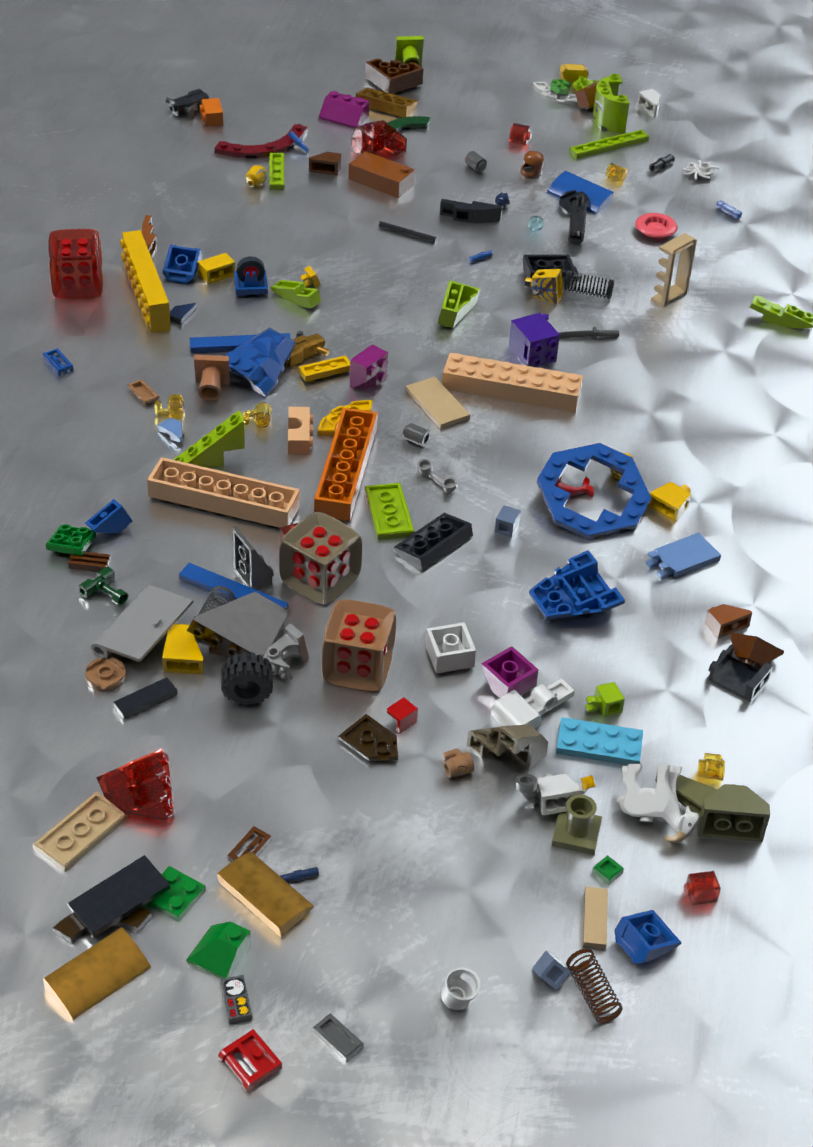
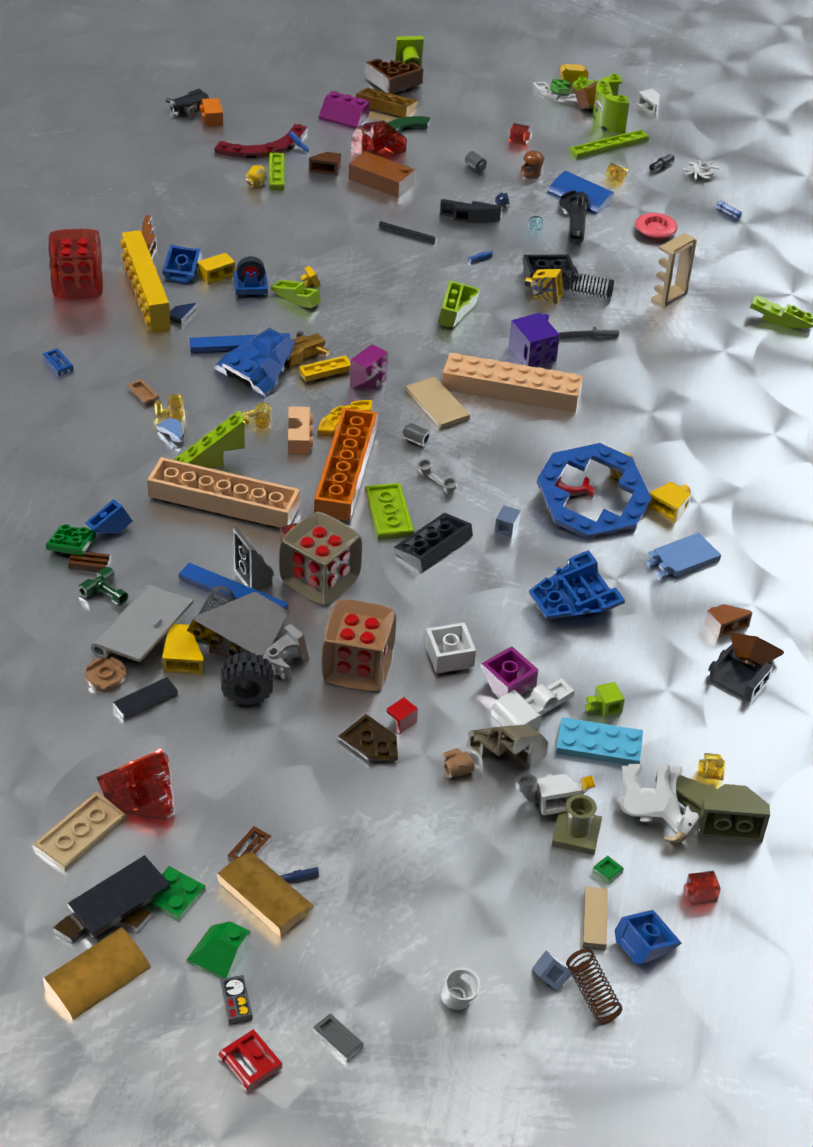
nougat plant [194,354,230,401] -> none

